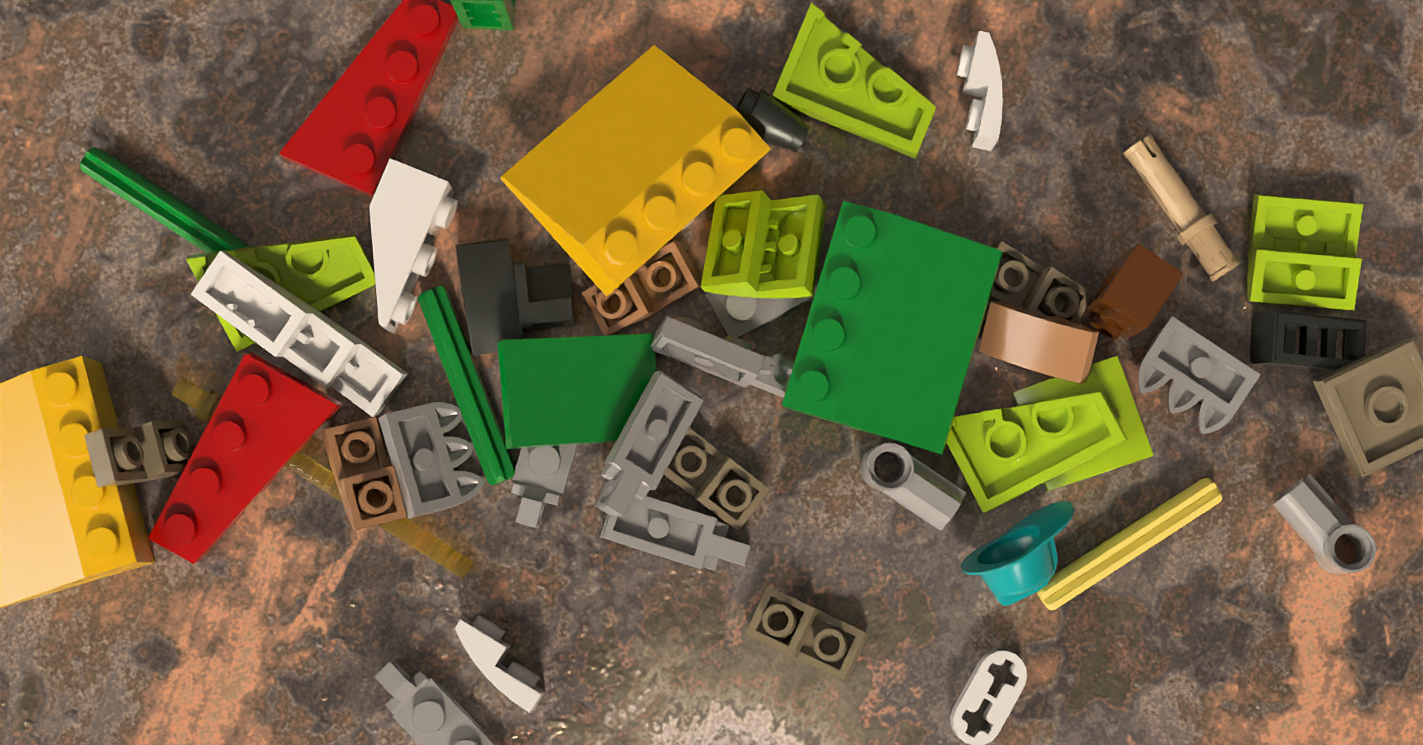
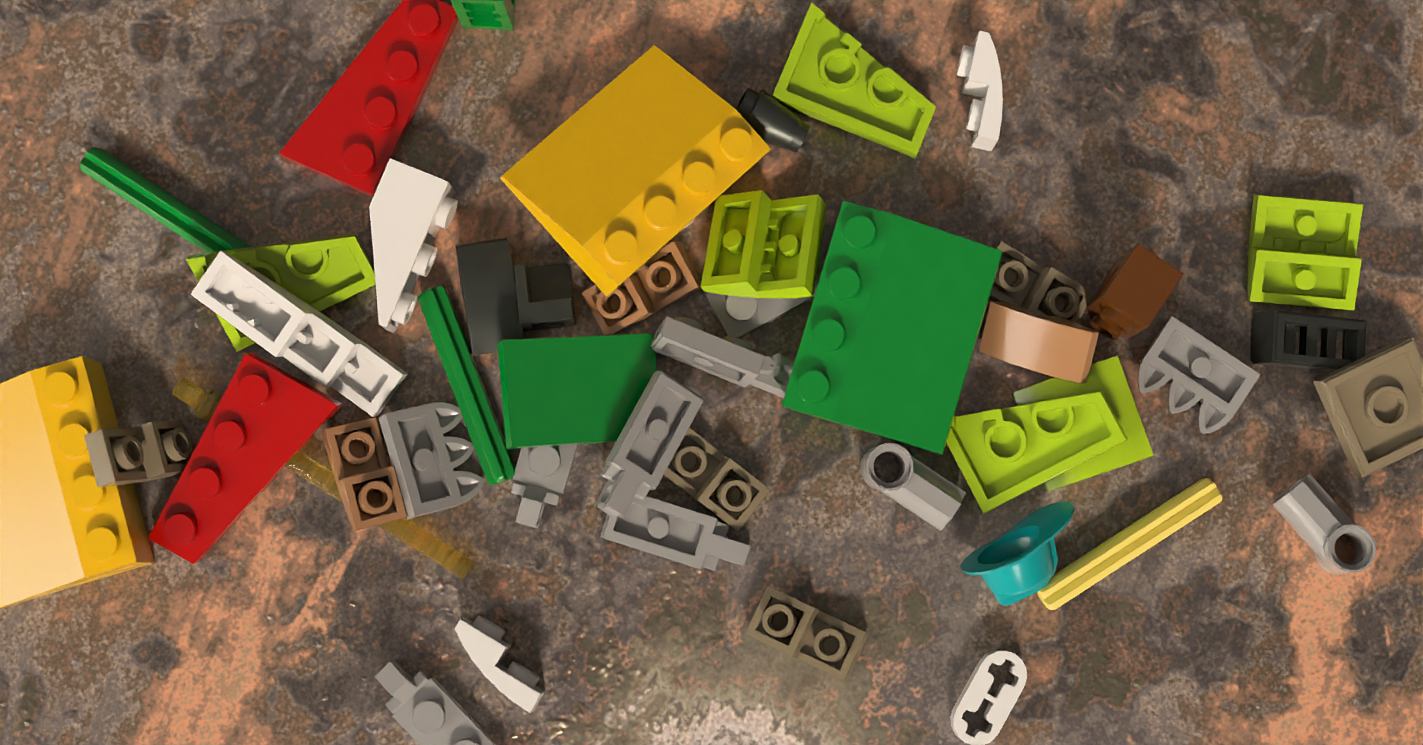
tan pin [1123,135,1241,282] -> none

